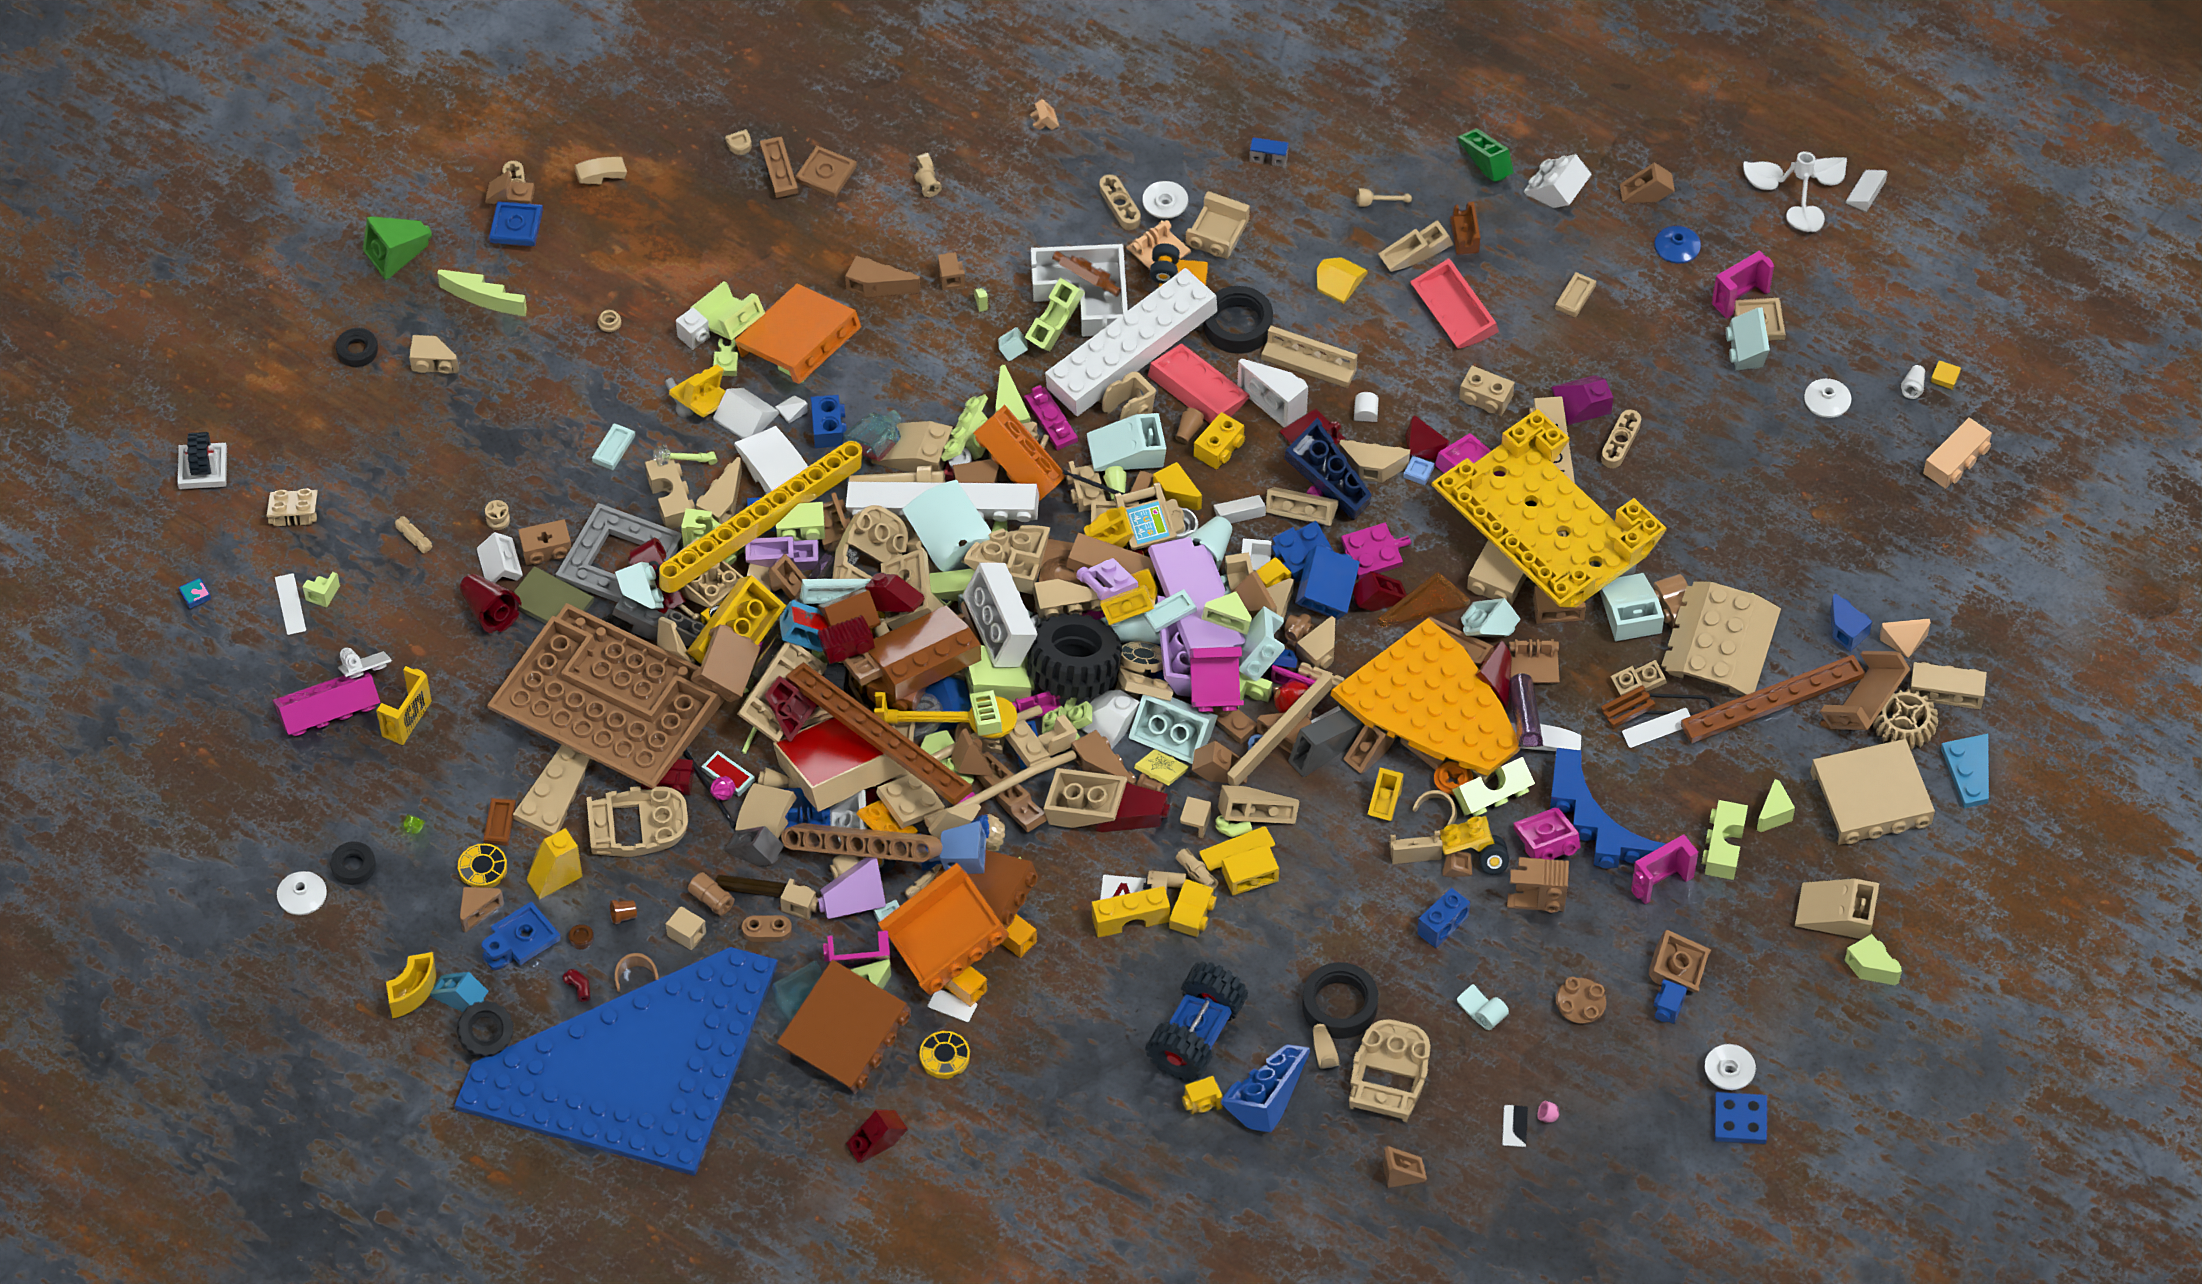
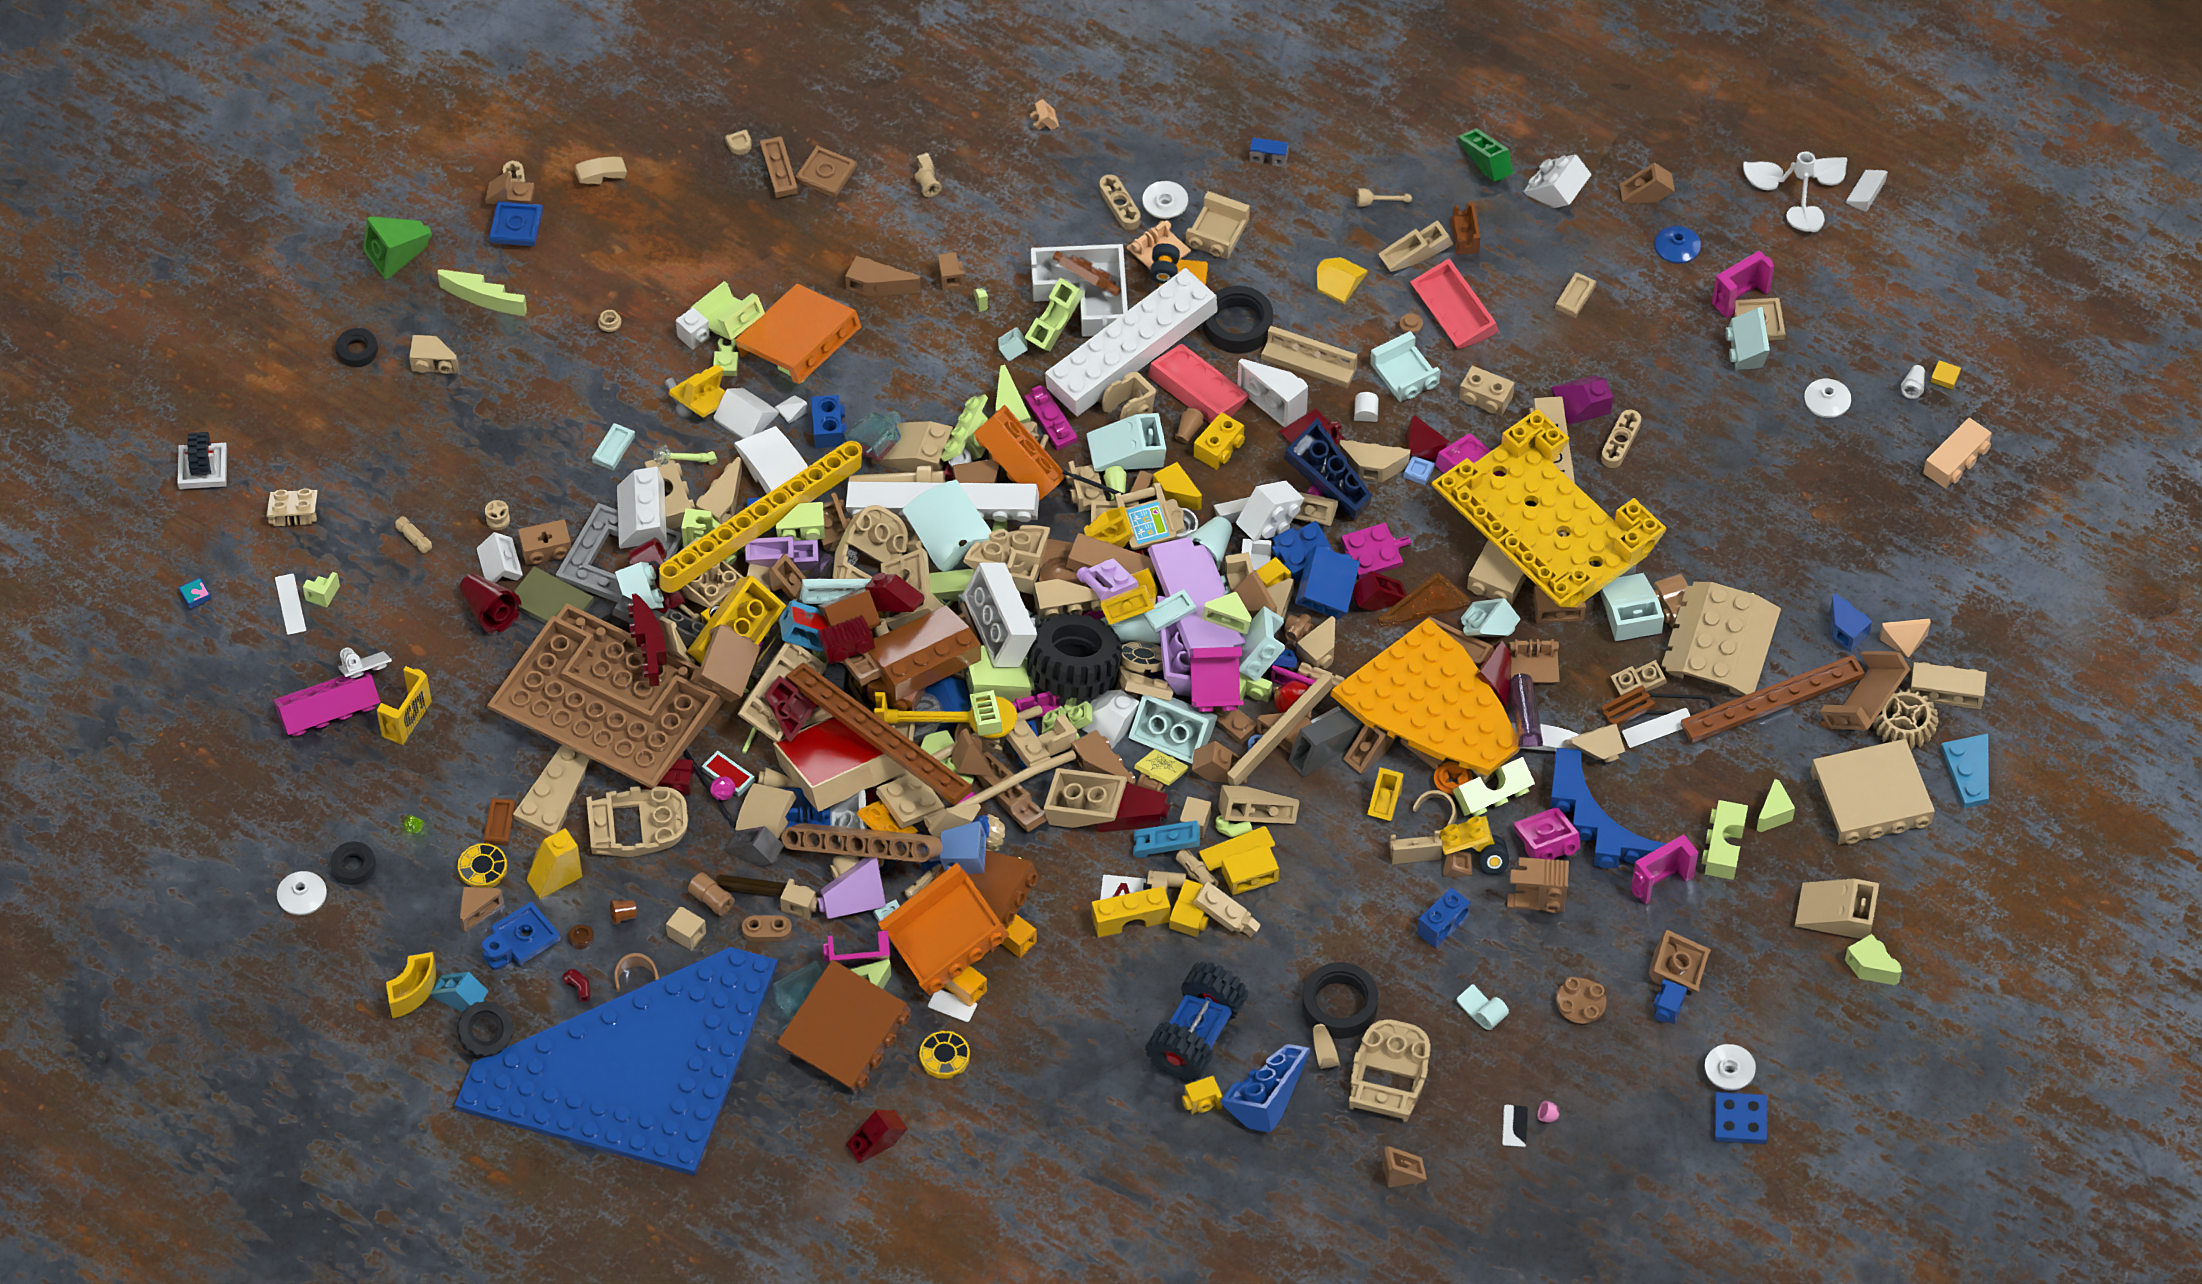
none -> white slope [617,467,667,549]
none -> dark red slope [628,593,668,687]
none -> dark azure plate [1133,820,1200,858]
none -> tan hinge [1193,881,1261,937]
none -> white brick [1236,481,1304,541]
none -> light aqua panel [1370,331,1440,402]
none -> medium nougat plate [1400,313,1423,335]
none -> tan slope [1565,724,1625,763]

